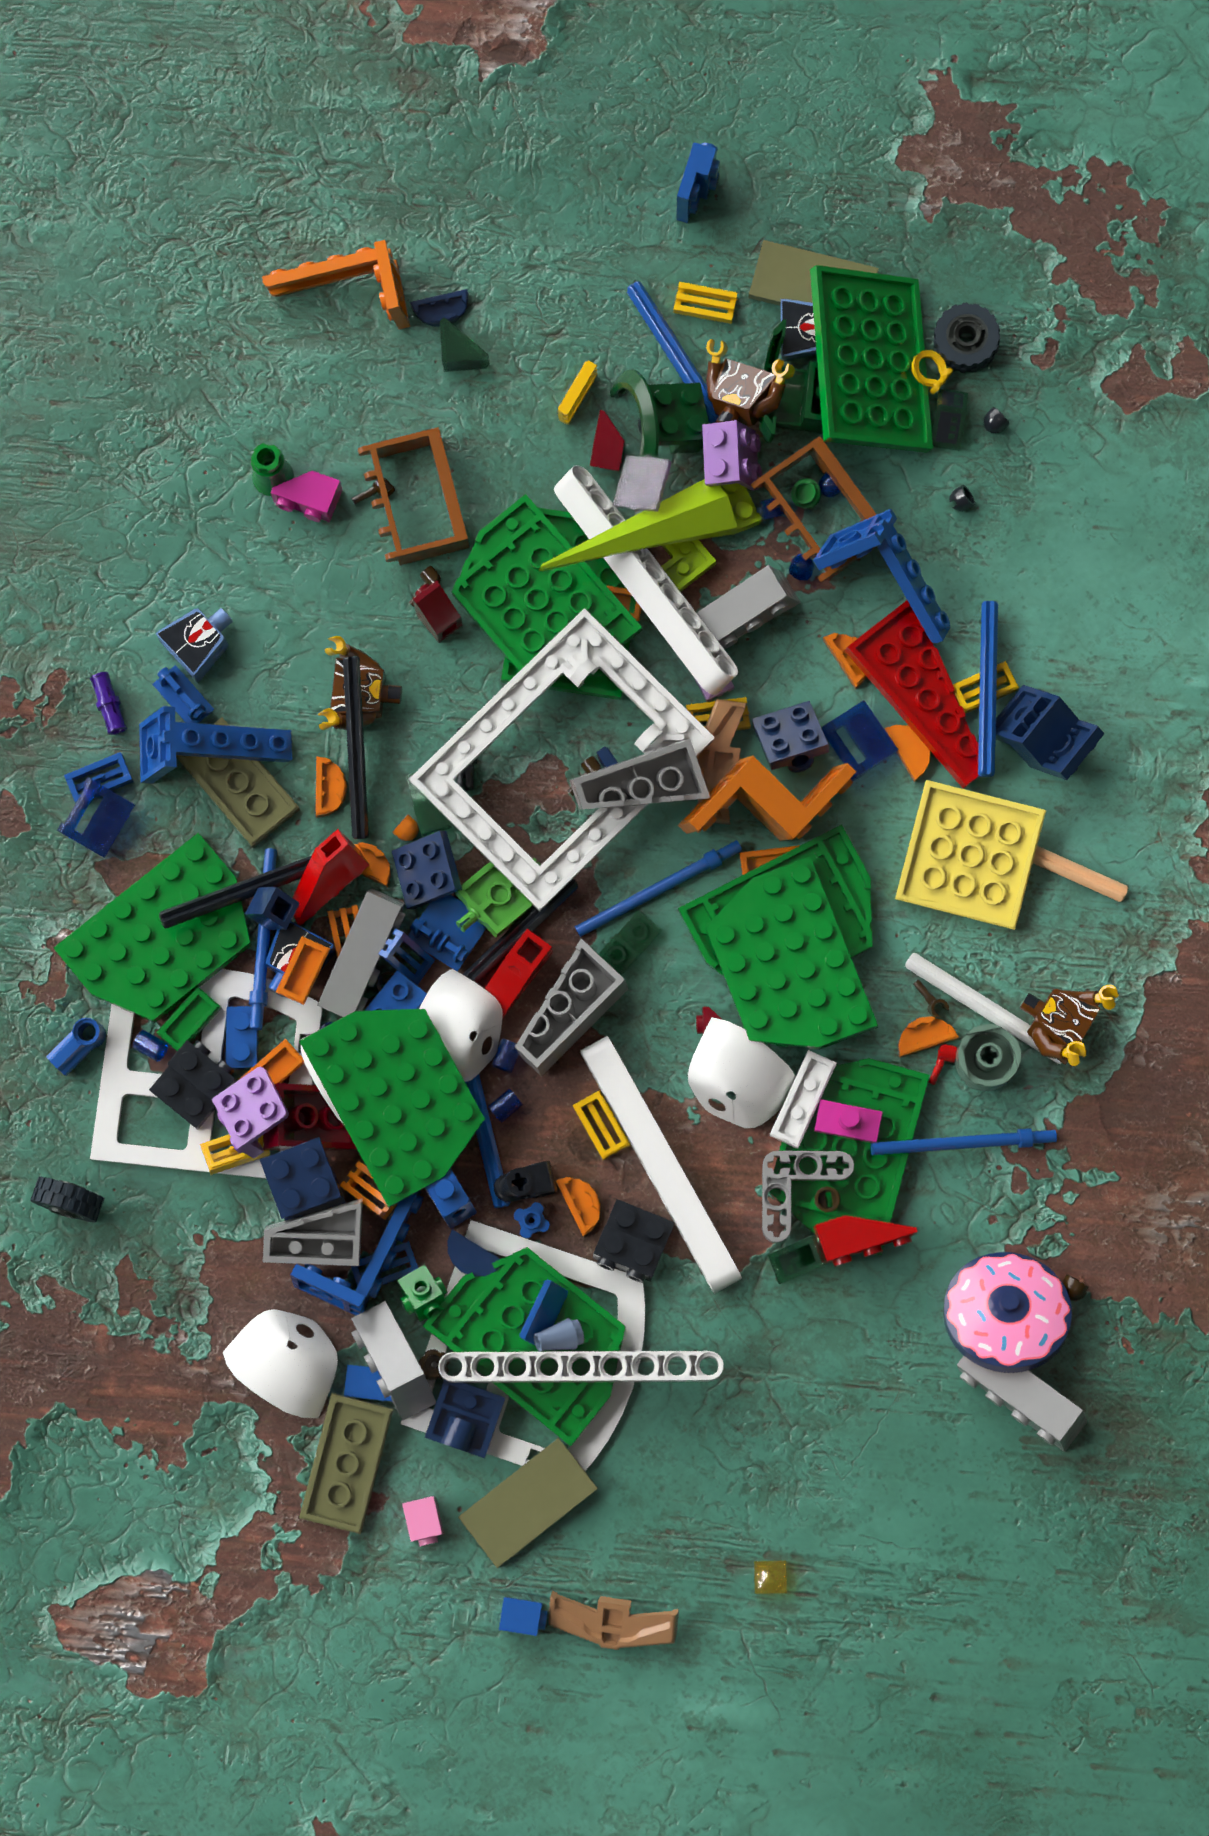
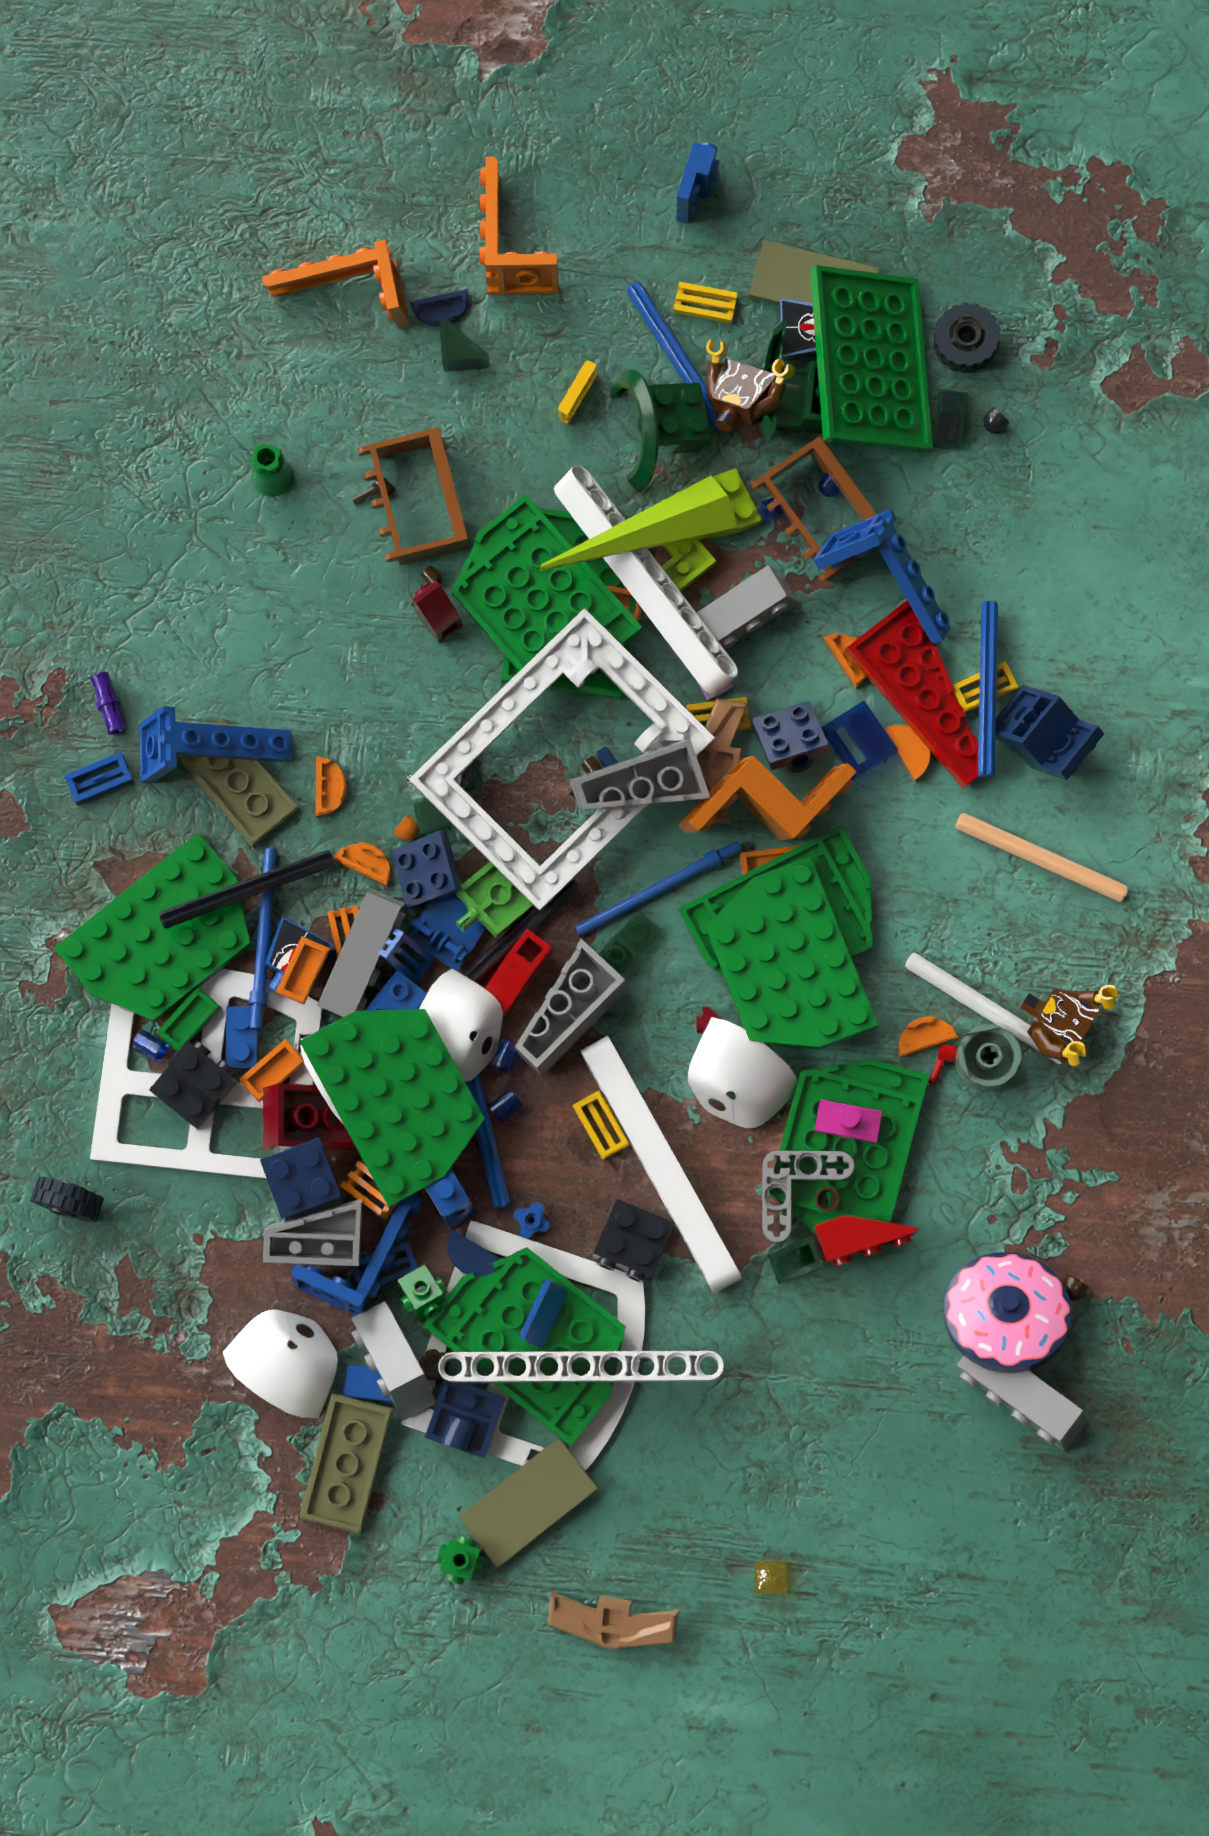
blue piece [46,1018,106,1076] -> none
clear blue plate [57,777,136,858] -> none
blue hinge [152,665,214,723] -> none
torso [156,608,233,683] -> none
yellow tile [200,1134,270,1175] -> none
bracket [212,1067,288,1158] -> none
dark blue brick [245,887,300,930] -> none
dark pink slope [271,471,343,522] -> none
red slope [292,829,369,926] -> none
torso [318,636,402,730] -> none
black axle [343,656,369,839] -> none
bright pink brick [402,1496,444,1546] -> none
black piece [494,1161,558,1202] -> none
blue brick [499,1597,548,1636] -> none
sand blue cone [534,1318,584,1352] -> none
orange tile [555,1177,601,1237] -> none
dark red slope [590,410,625,471] -> none
clear purple piece [613,455,672,512] -> none
medium lavender bracket [702,420,762,490] -> none
white tile [770,1050,837,1149] -> none
clear blue hinge [789,554,814,580] -> none
green plate [791,478,821,509] -> none
blue bar [871,1128,1057,1155] -> none
light yellow tile [895,780,1046,930] -> none
yellow piece [911,350,953,394] -> none
dark brown hand [913,980,949,1018] -> none
black hinge [949,485,975,512] -> none
none -> green brick [437,1535,485,1585]
none -> orange bracket [480,157,559,295]

